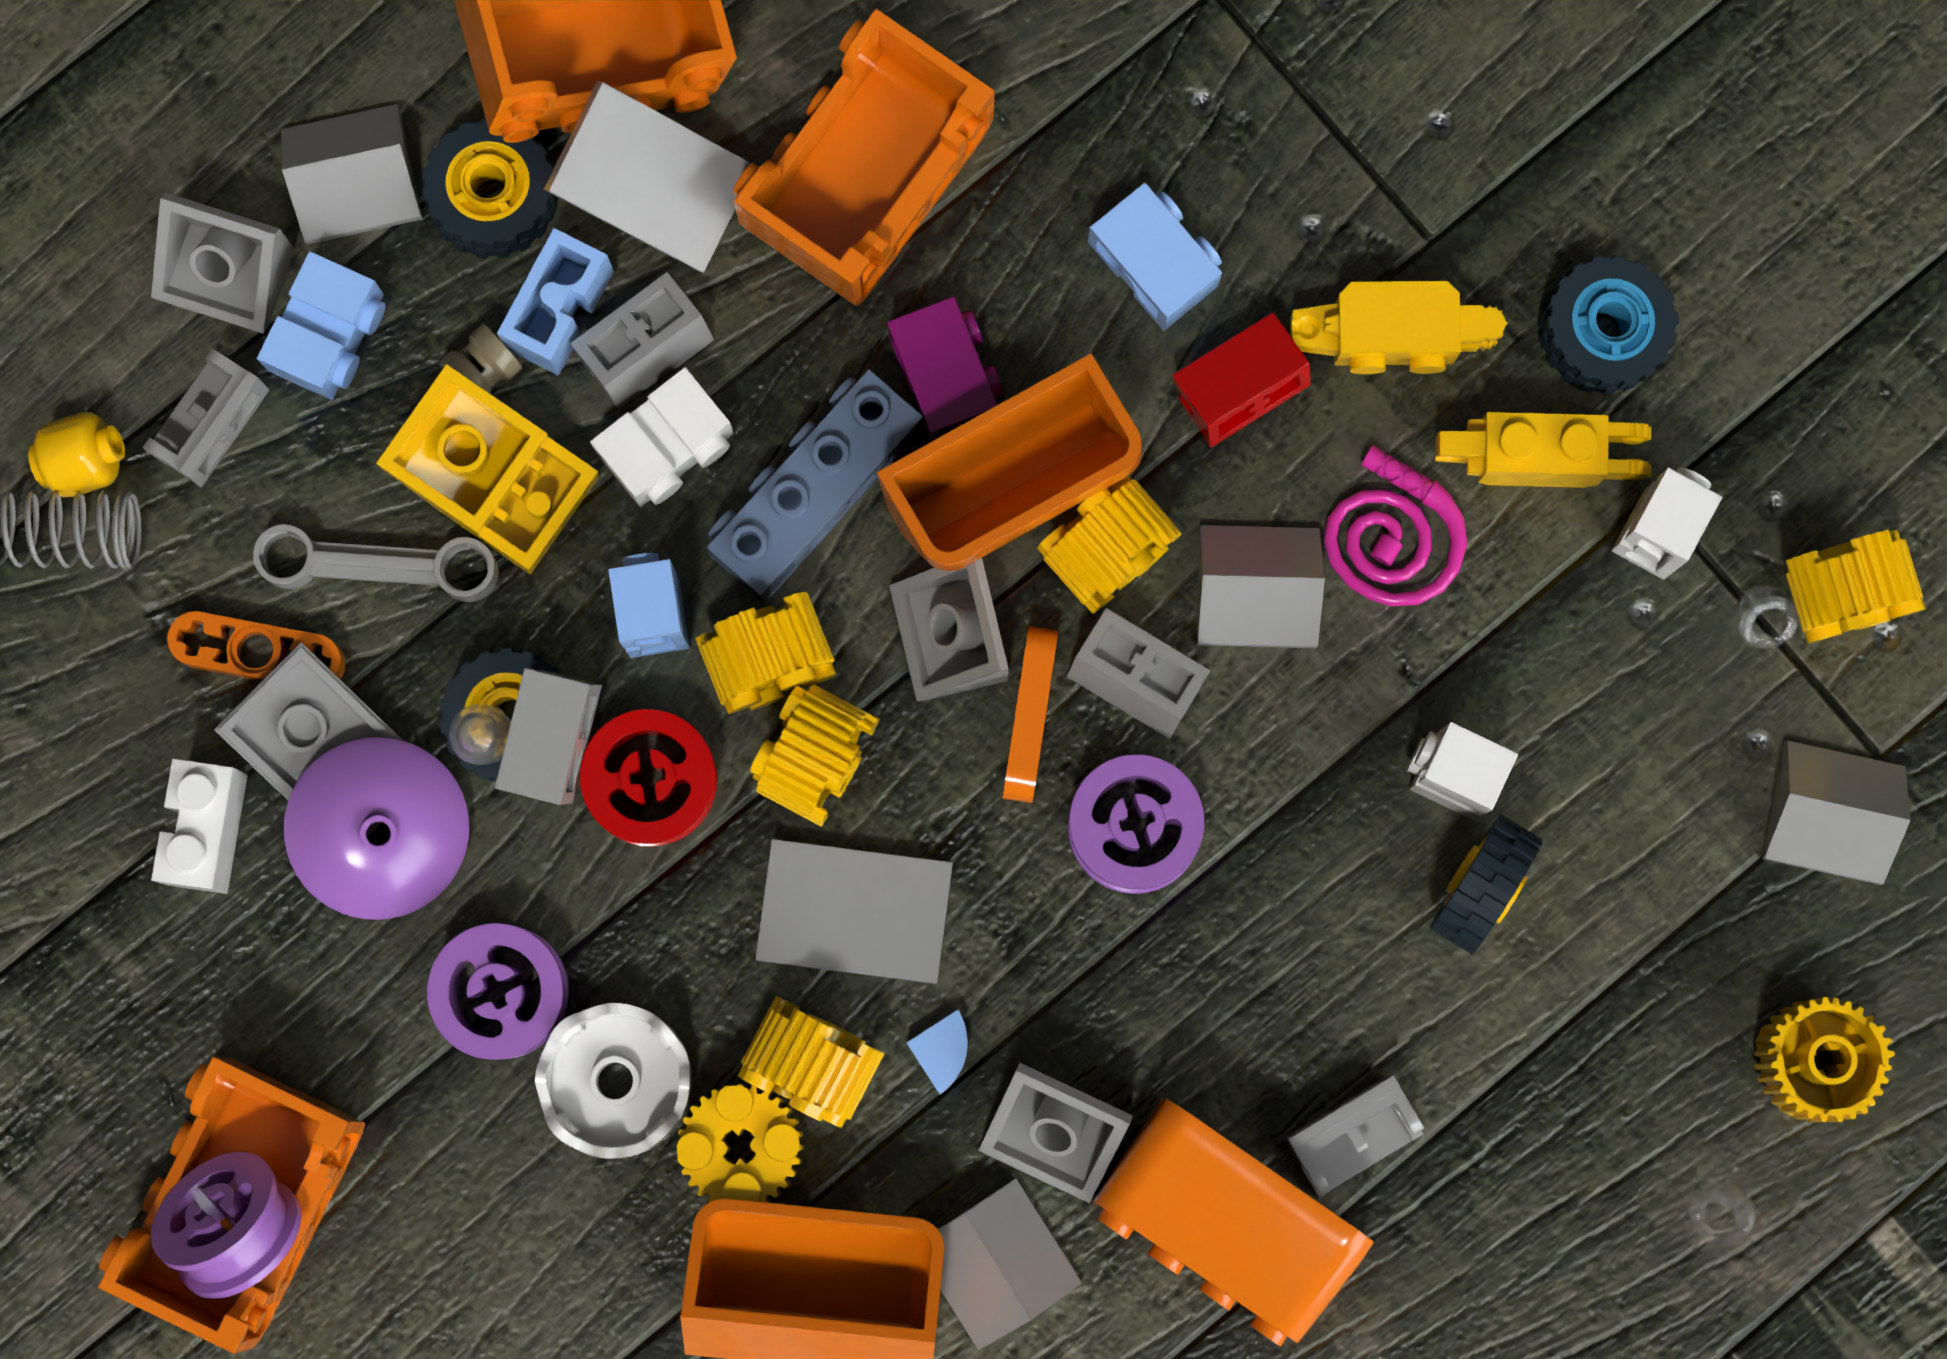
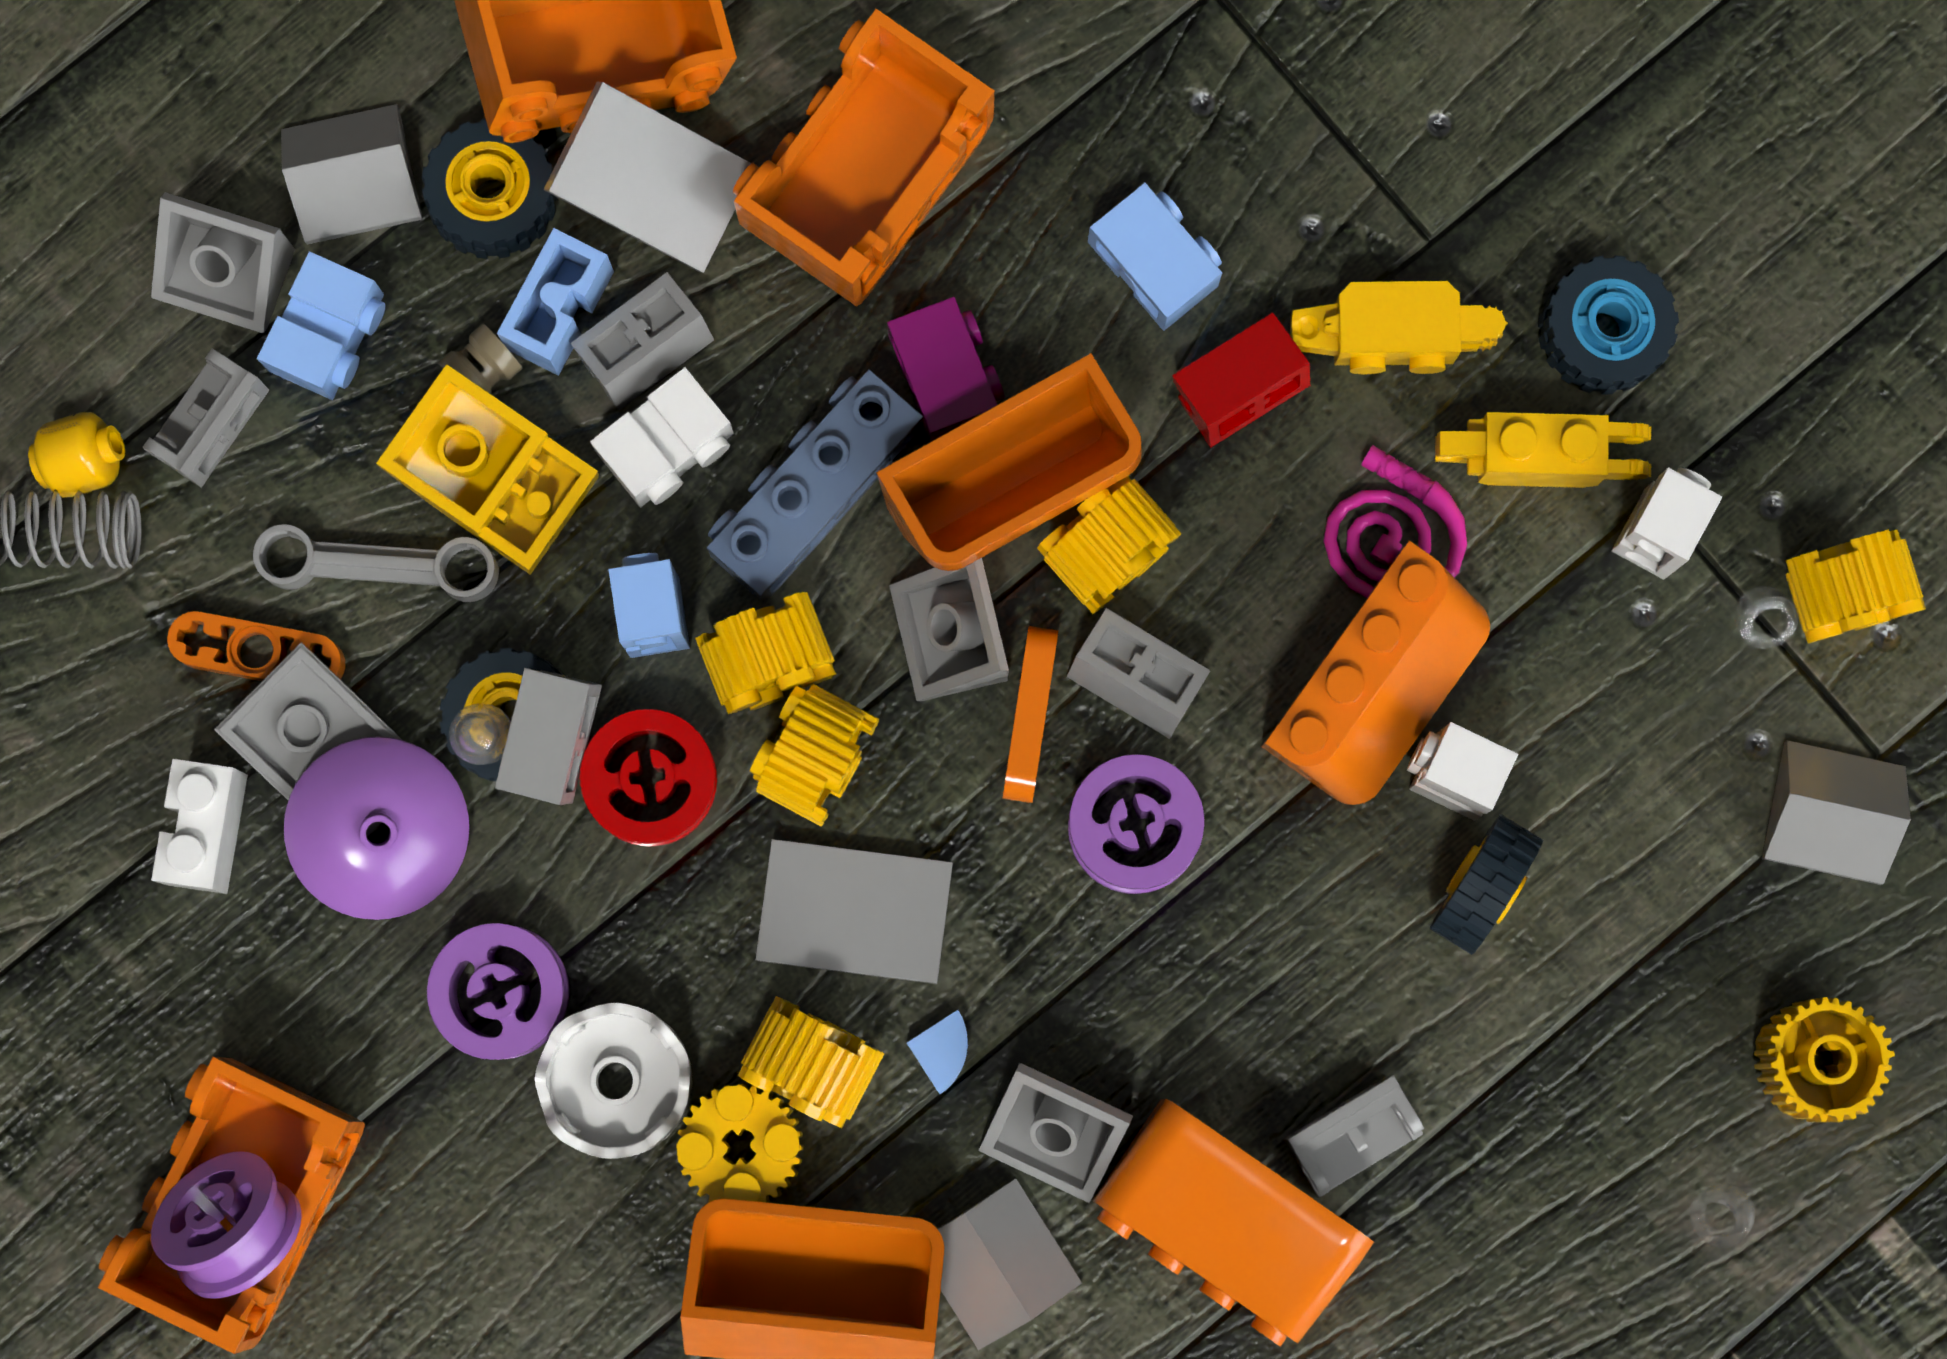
light grey slope [1197,525,1325,649] -> none
none -> orange windscreen [1261,540,1490,805]

